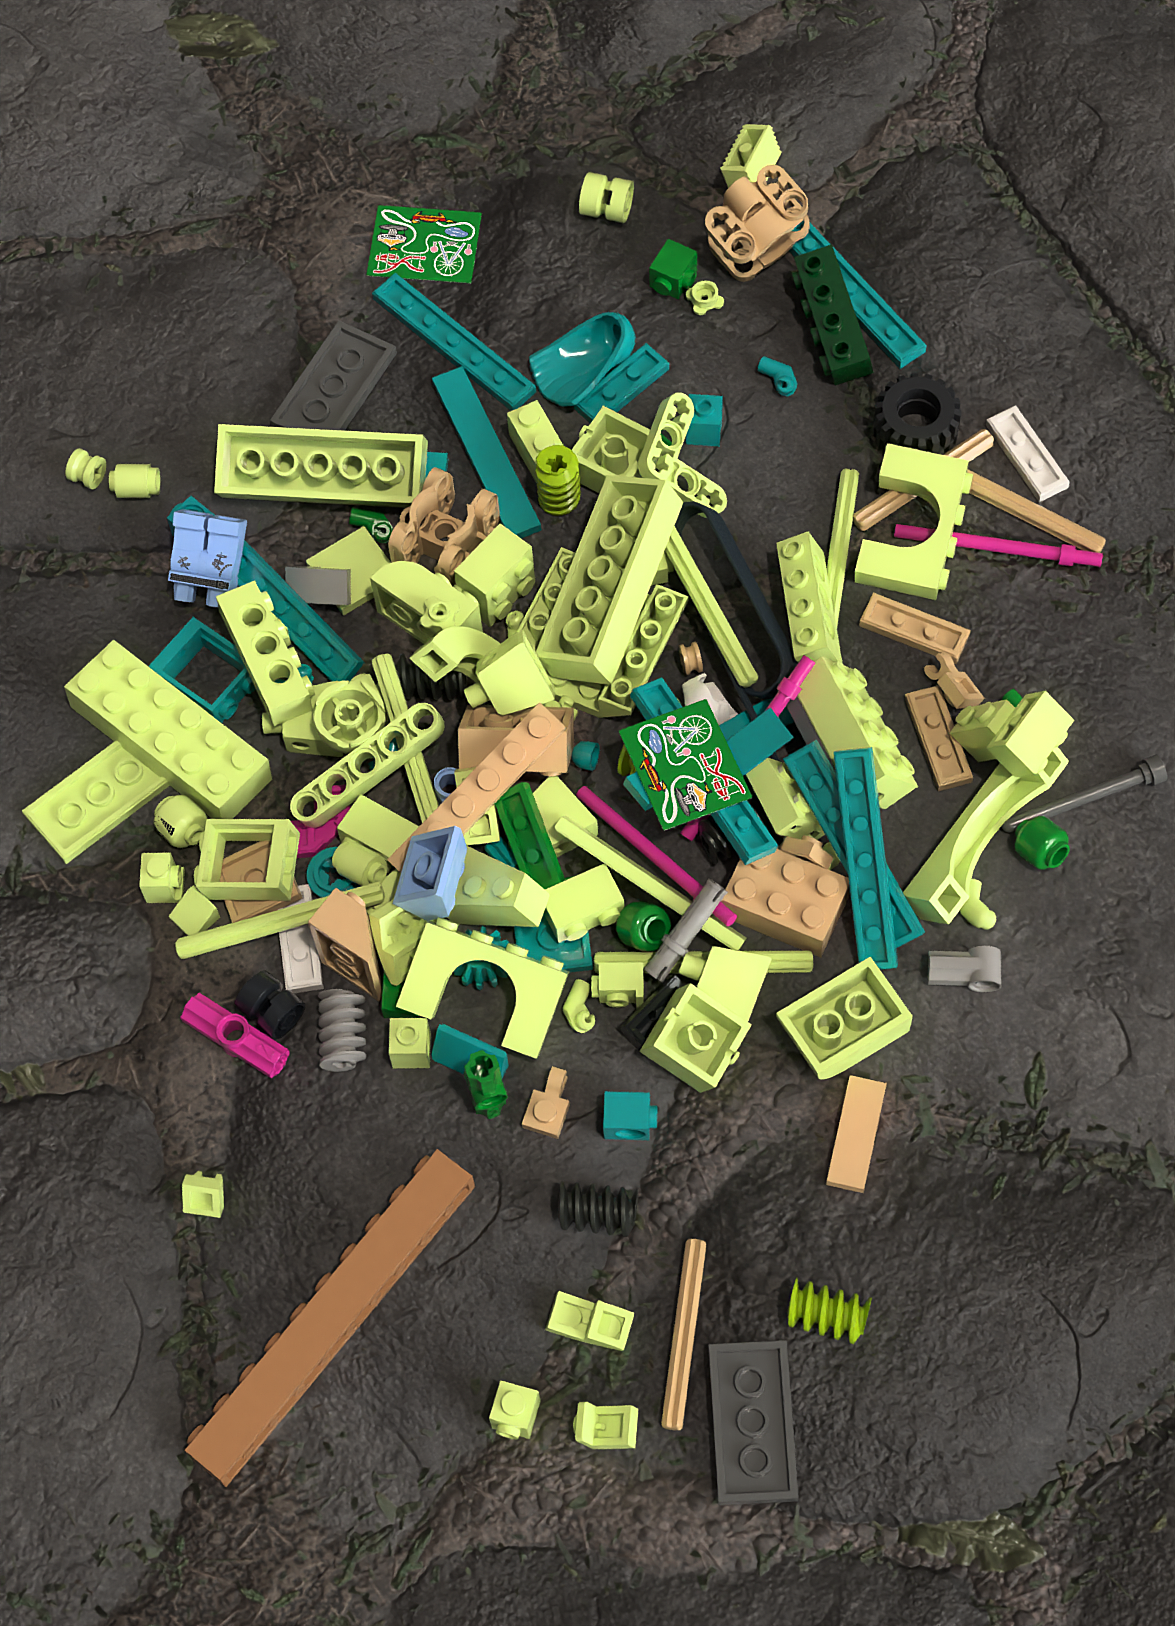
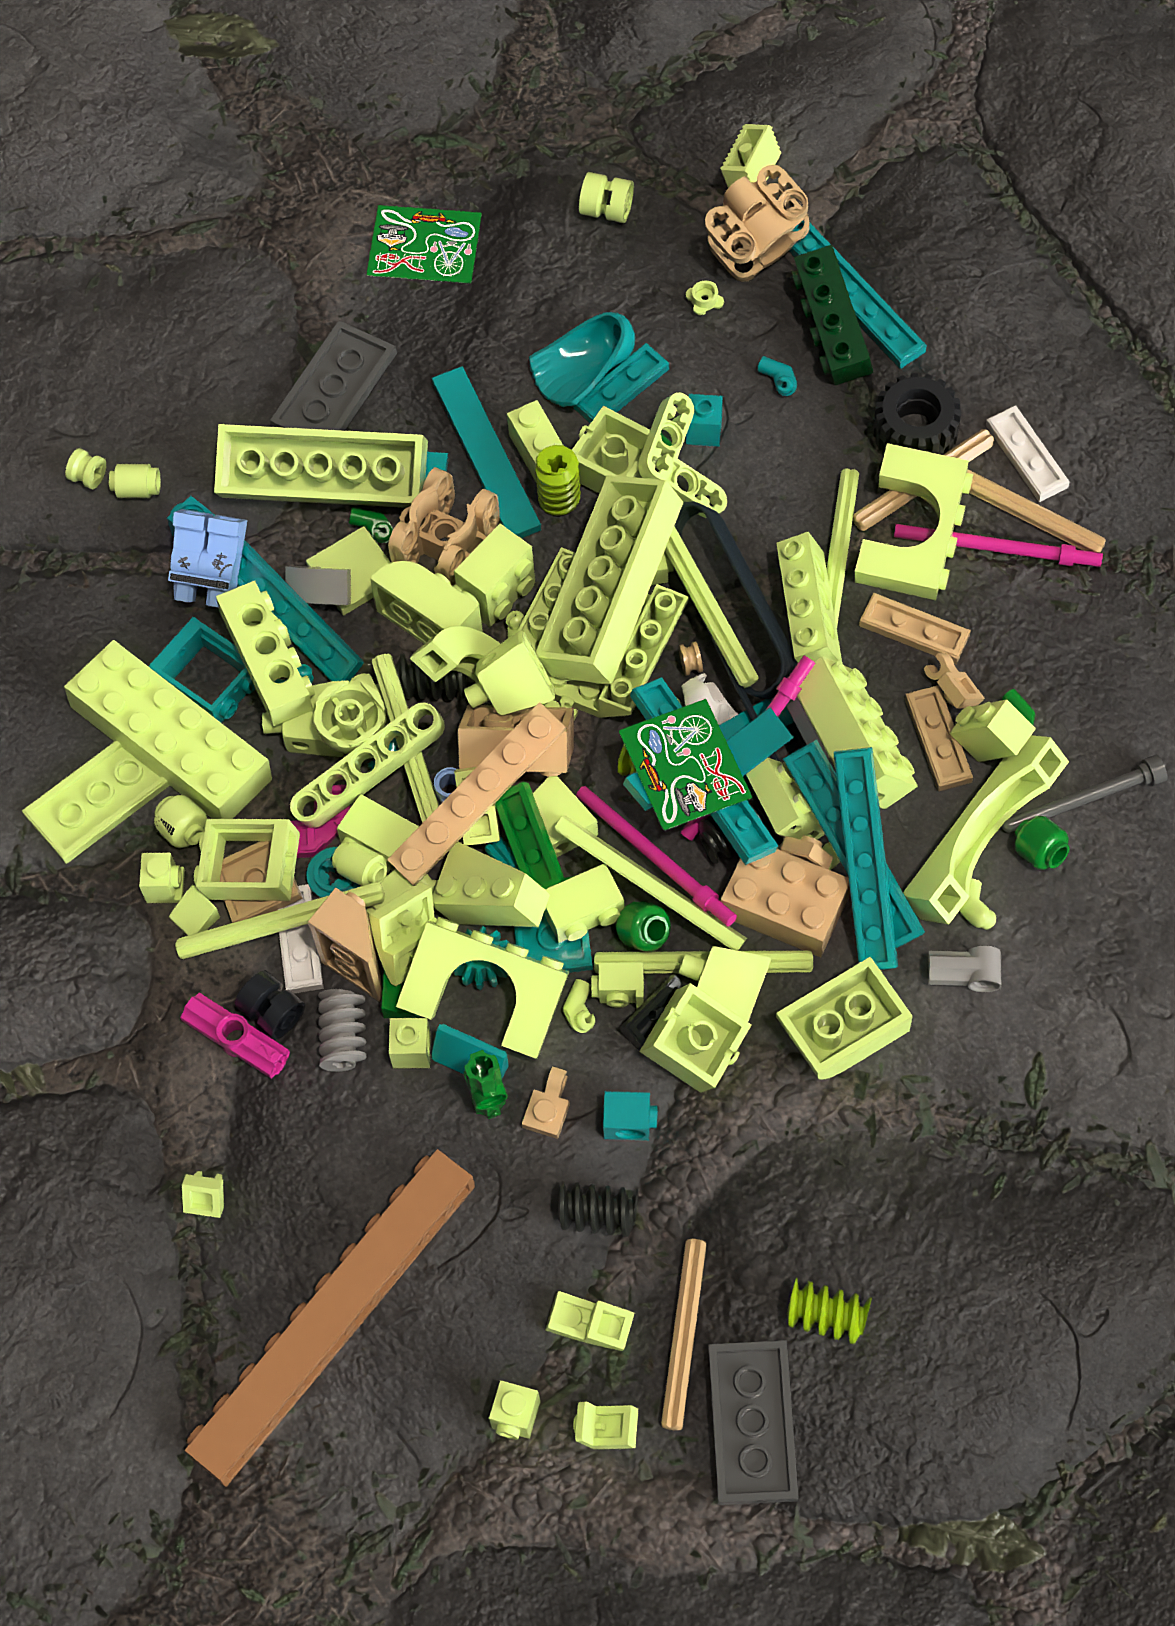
teal tile [372,273,537,411] -> none
light blue slope [393,826,467,921] -> none
yellowish green plate [420,596,460,633] -> none
teal hinge [571,741,600,771] -> none
light grey pin [644,878,728,982] -> none
green brick [649,239,697,300] -> none
tan tile [826,1075,887,1193] -> none
yellowish green brick [986,691,1074,777] -> none

